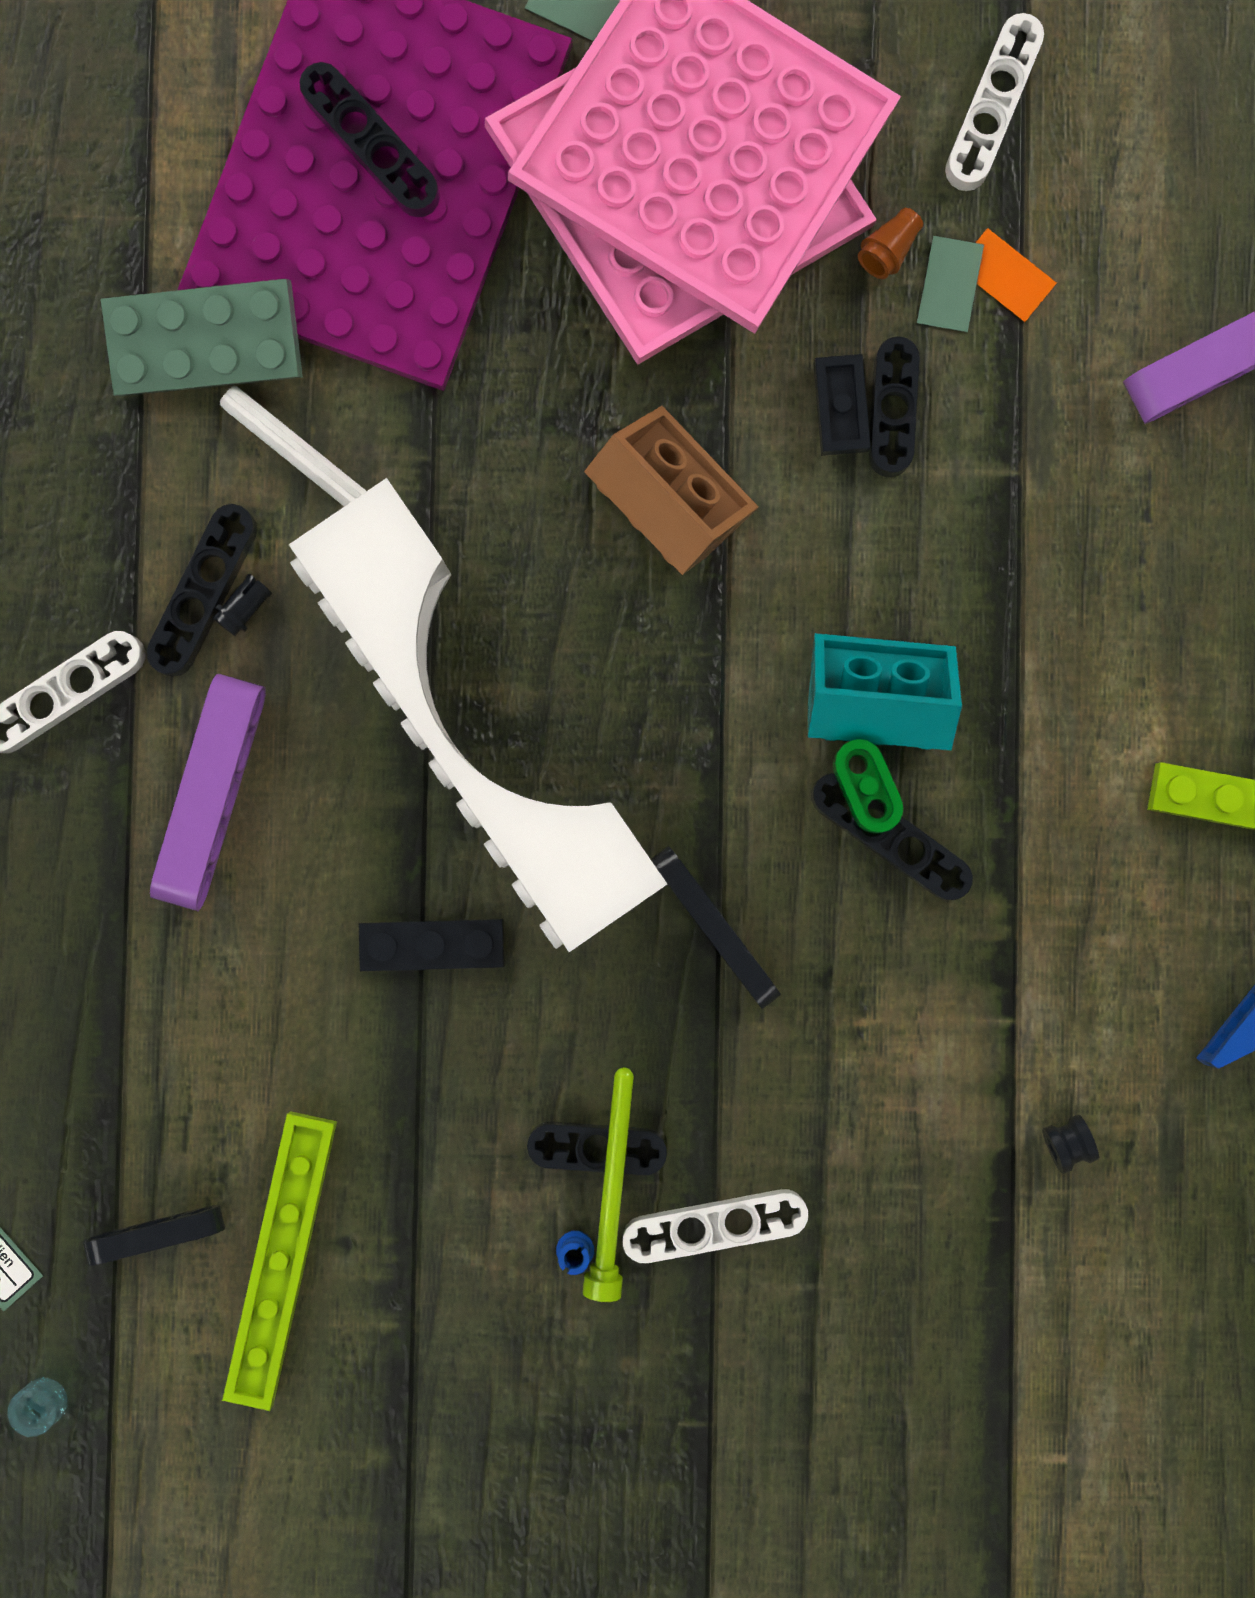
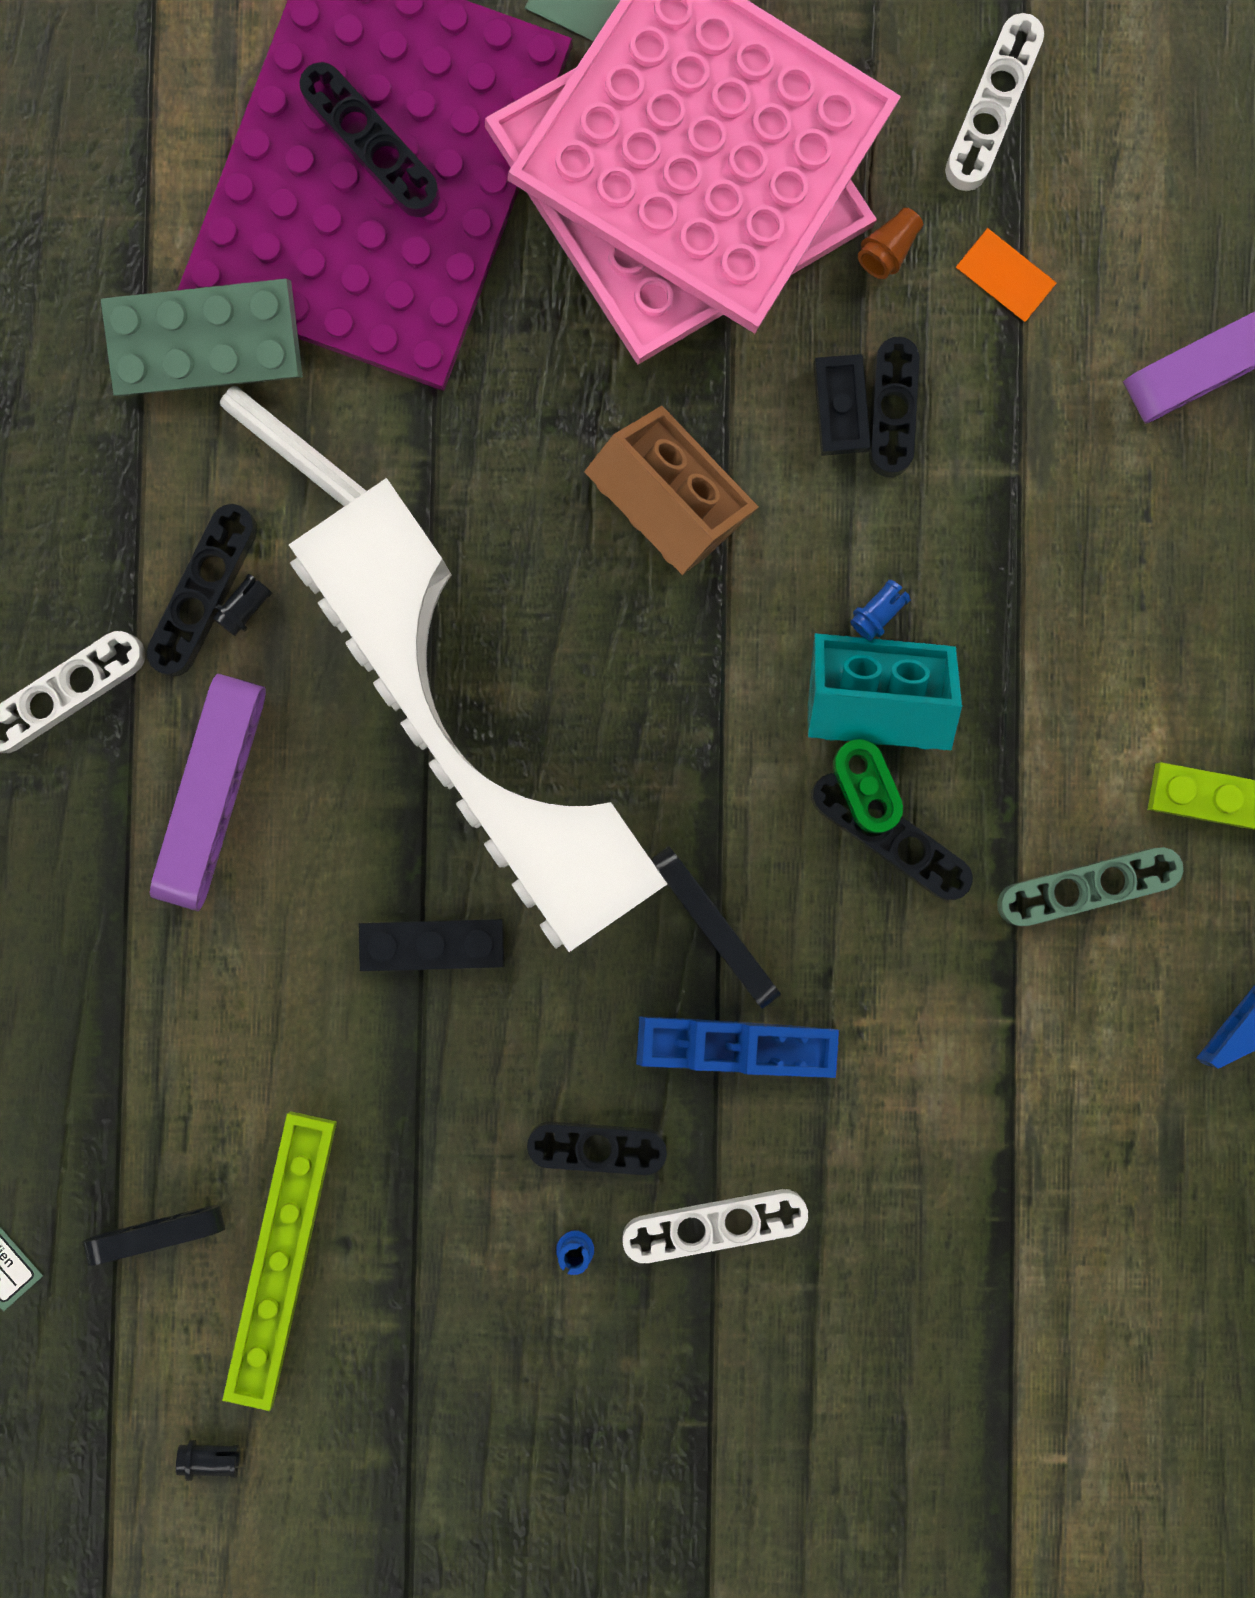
clear light blue wheel [8,1378,67,1437] -> none
lime piece [583,1067,634,1302] -> none
sand green sticker [917,236,984,332] -> none
black wheel [1042,1114,1100,1174] -> none
none -> black pin [176,1440,240,1481]
none -> blue slope [636,1016,839,1078]
none -> blue pin [850,580,911,641]
none -> sand green beam [997,847,1184,926]

